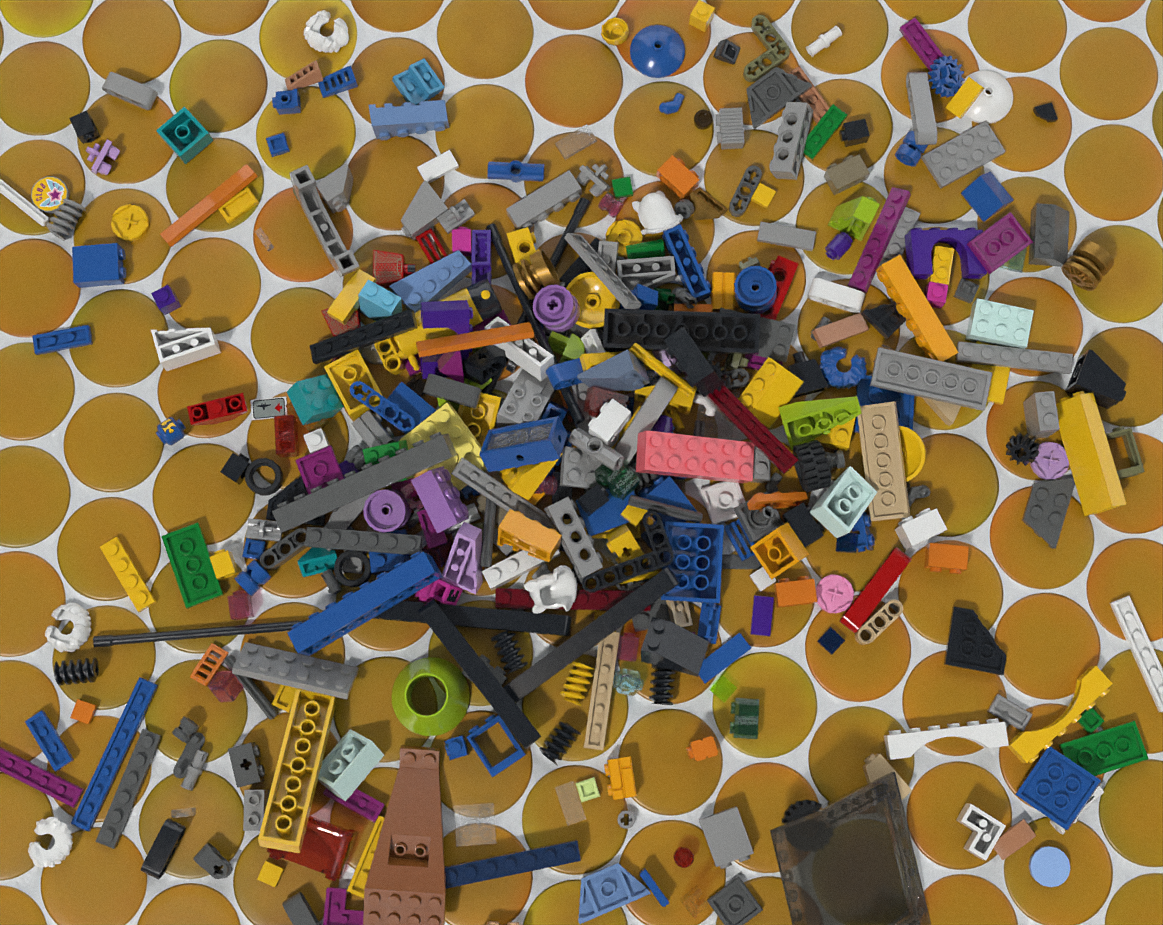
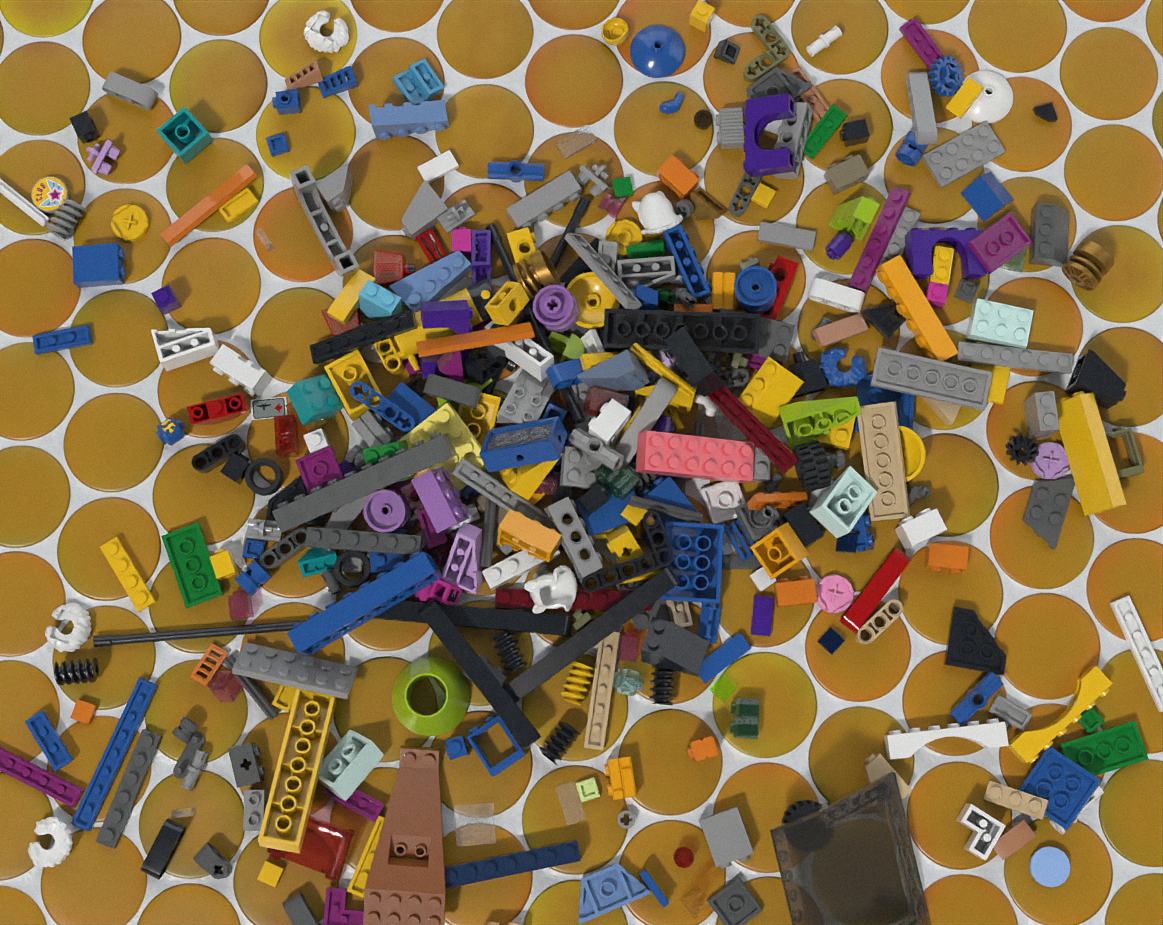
none -> black beam [191,434,246,473]
none -> white wedge [210,344,273,397]
none -> yellow brick [485,281,530,326]
none -> olive tile [573,609,597,631]
none -> dark purple arch [743,93,795,177]
none -> blue piece [949,671,1004,725]
none -> tan plate [984,781,1049,820]

